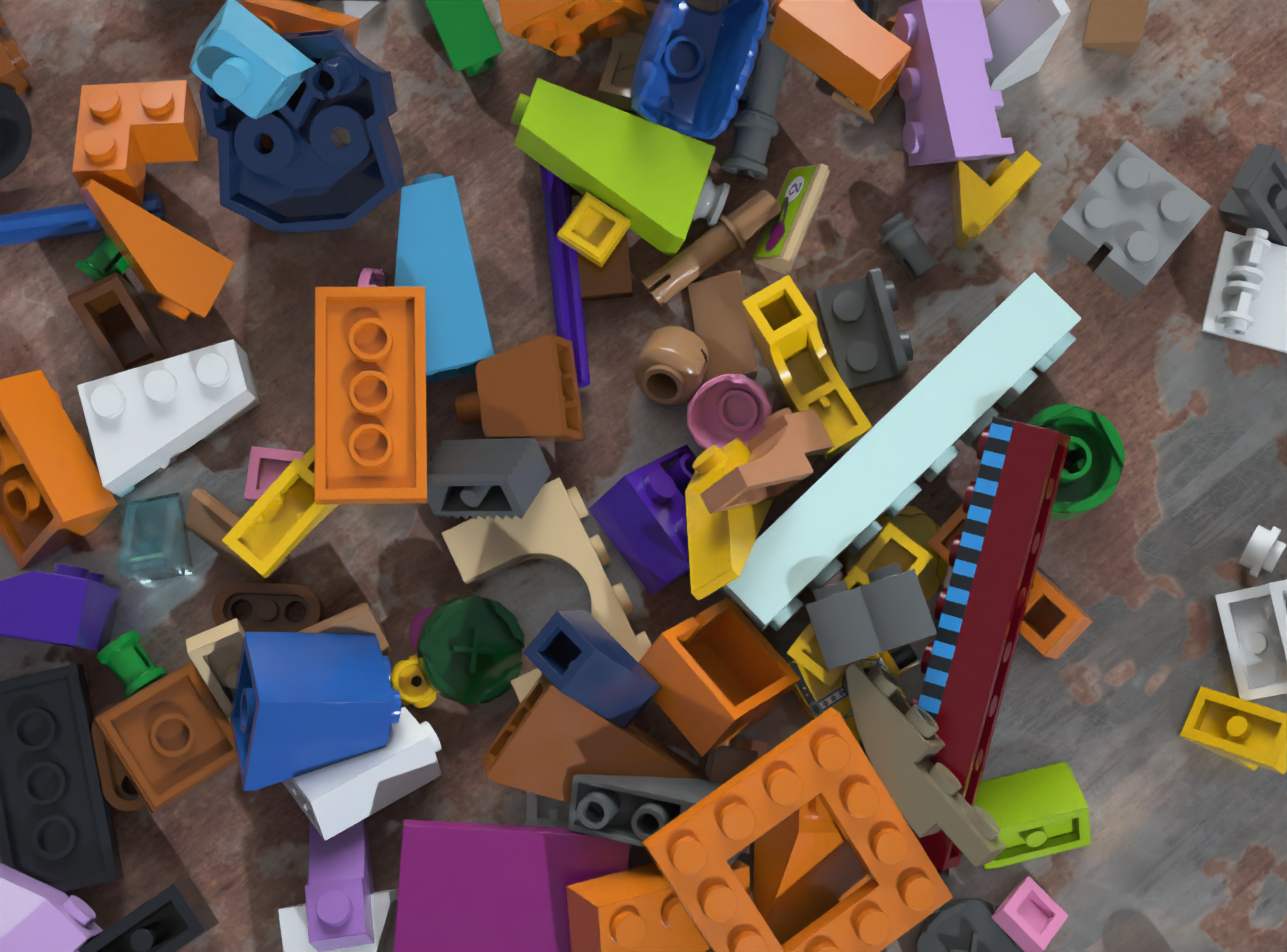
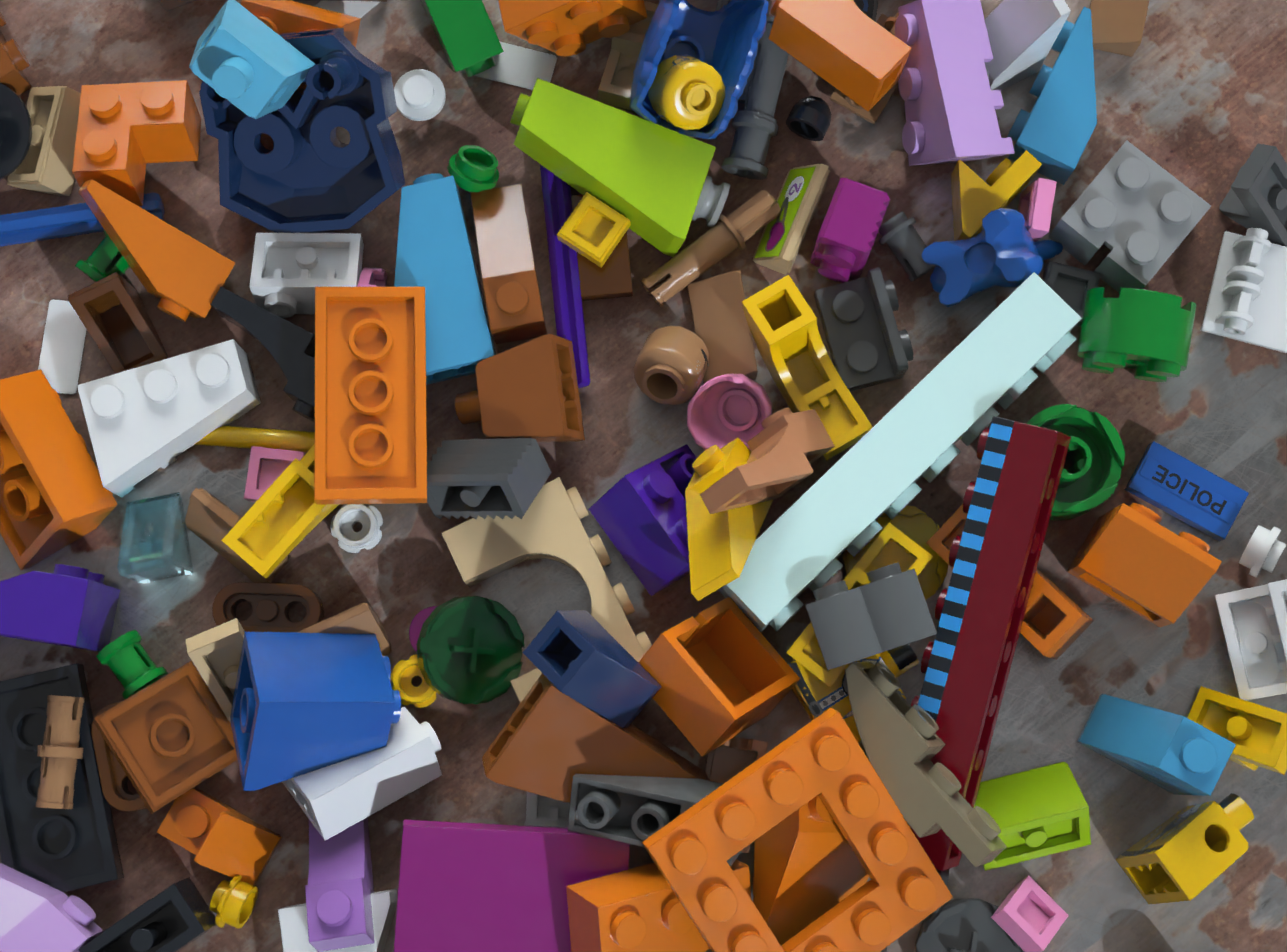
none -> tan slope [7,86,81,196]
none -> medium nougat pin [36,695,84,809]
none -> white sticker [38,299,87,394]
none -> orange slope [157,787,282,886]
none -> yellow bar [194,426,315,453]
none -> yellow plate [210,875,258,929]
none -> black slope [211,287,315,422]
none -> white bracket [249,233,364,318]
none -> white plate [330,504,383,553]
none -> white plate [394,69,446,121]
none -> green plate [447,145,499,192]
none -> white sticker [460,41,557,90]
none -> dark orange slope [470,184,547,344]
none -> yellow head [648,55,725,130]
none -> black hinge [786,96,831,141]
none -> magenta brick [810,178,890,283]
none -> blue animal [921,208,1063,307]
none -> dark azure slope [1007,7,1097,185]
none -> bright pink tile [1018,178,1057,242]
none -> dark grey tile [1043,261,1101,326]
none -> orange slope [1067,503,1222,628]
none -> green brick [1077,287,1197,382]
none -> dark azure slope [1077,694,1236,796]
none -> yellow torso [1115,793,1254,904]
none -> blue tile [1124,441,1249,542]

